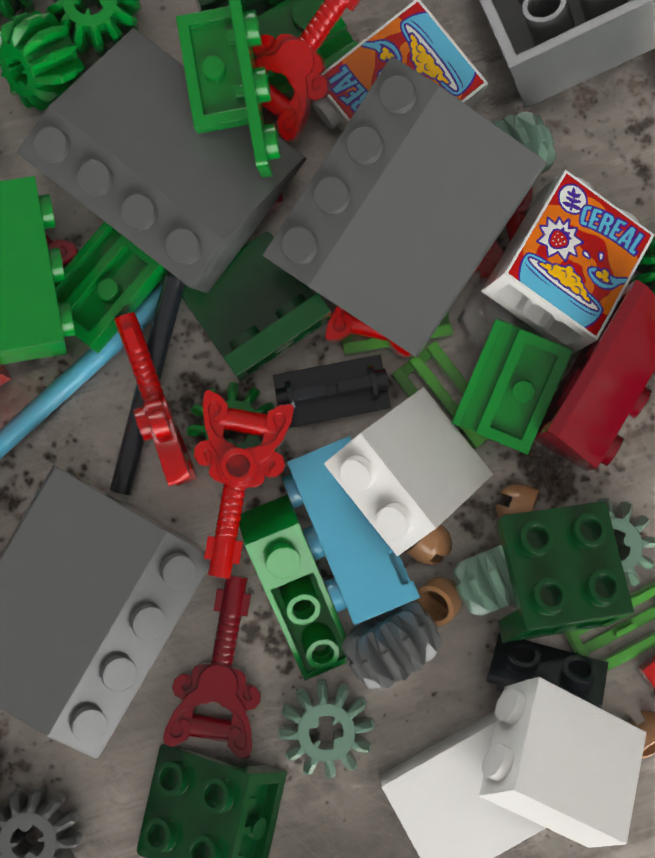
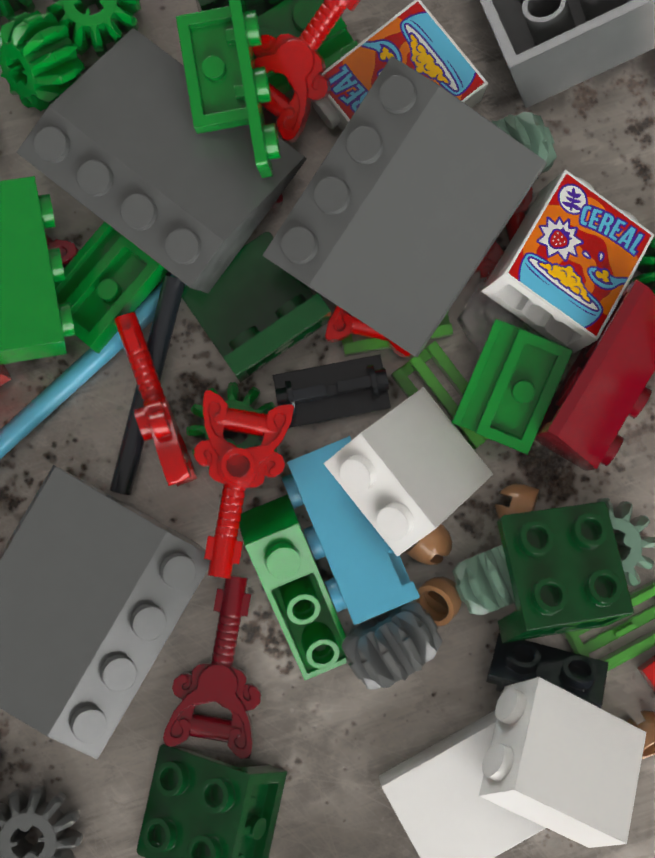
sand green gear [278,679,374,779] -> none

